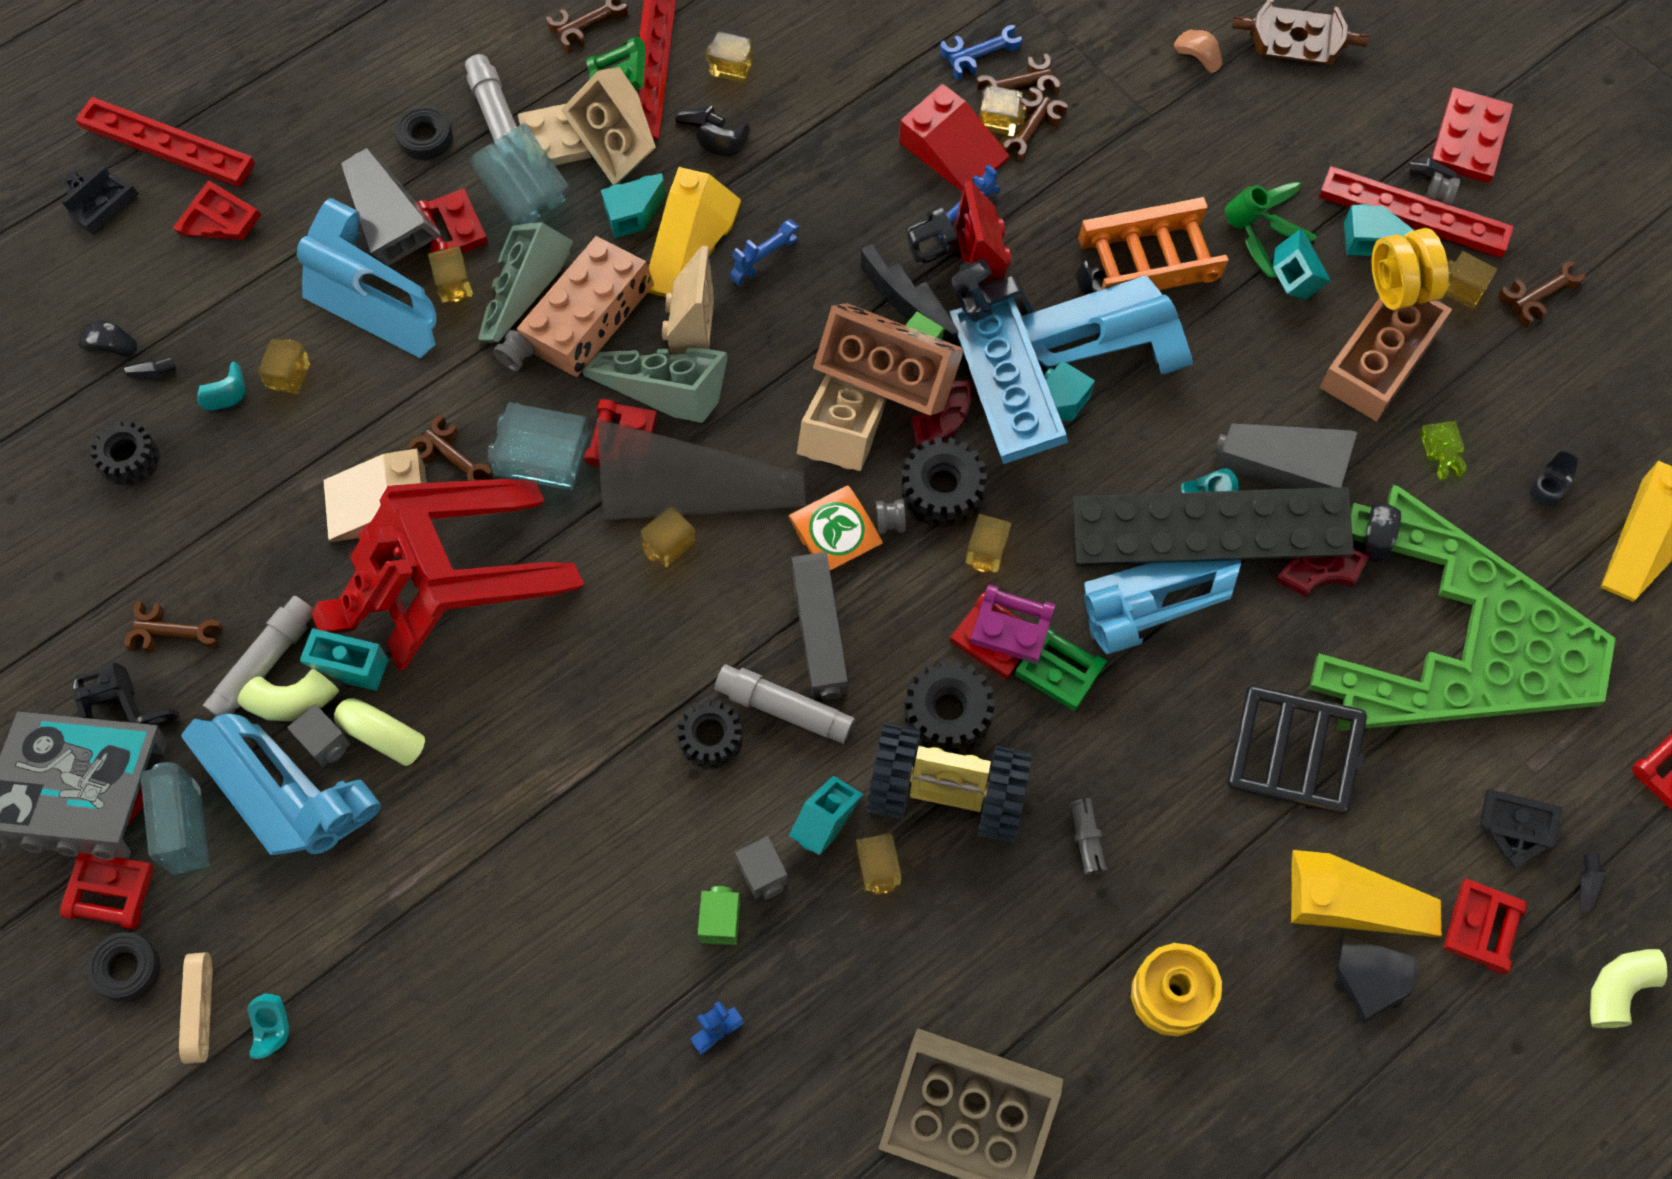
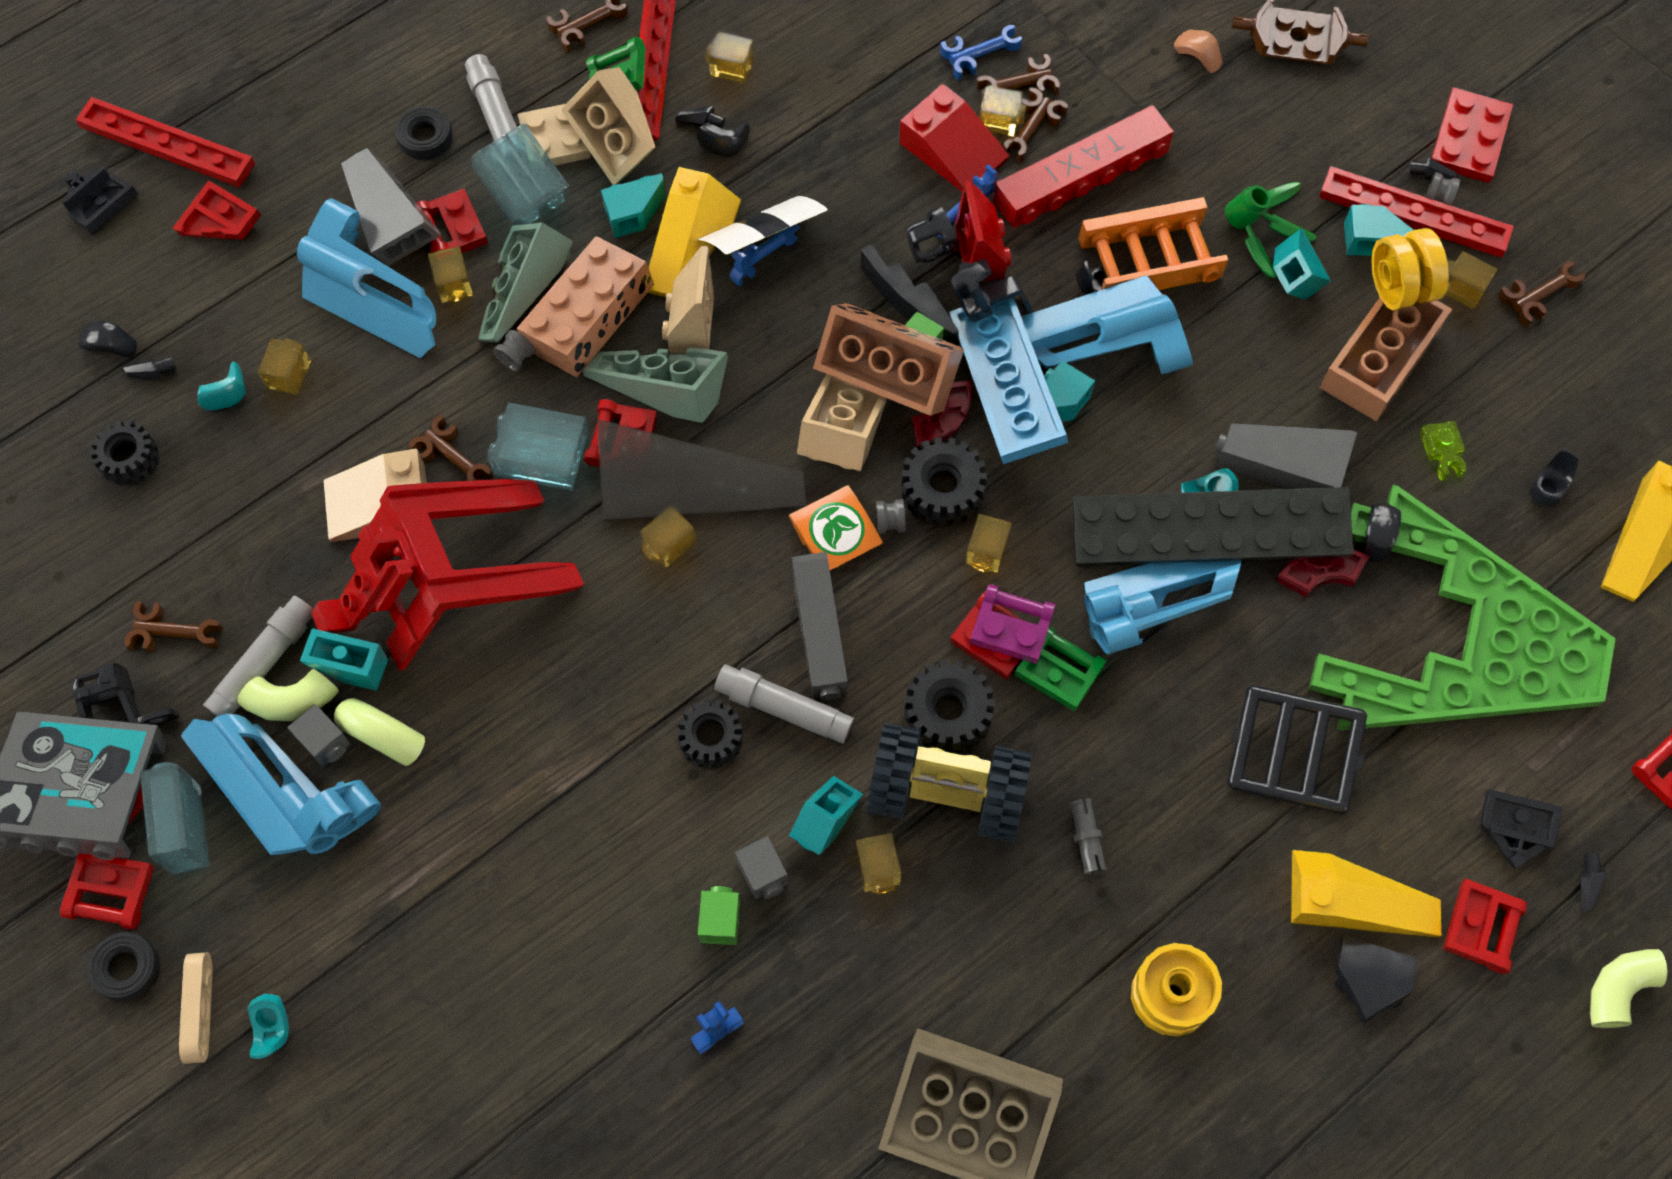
none -> white sticker [697,196,827,254]
none -> brick [993,105,1174,228]

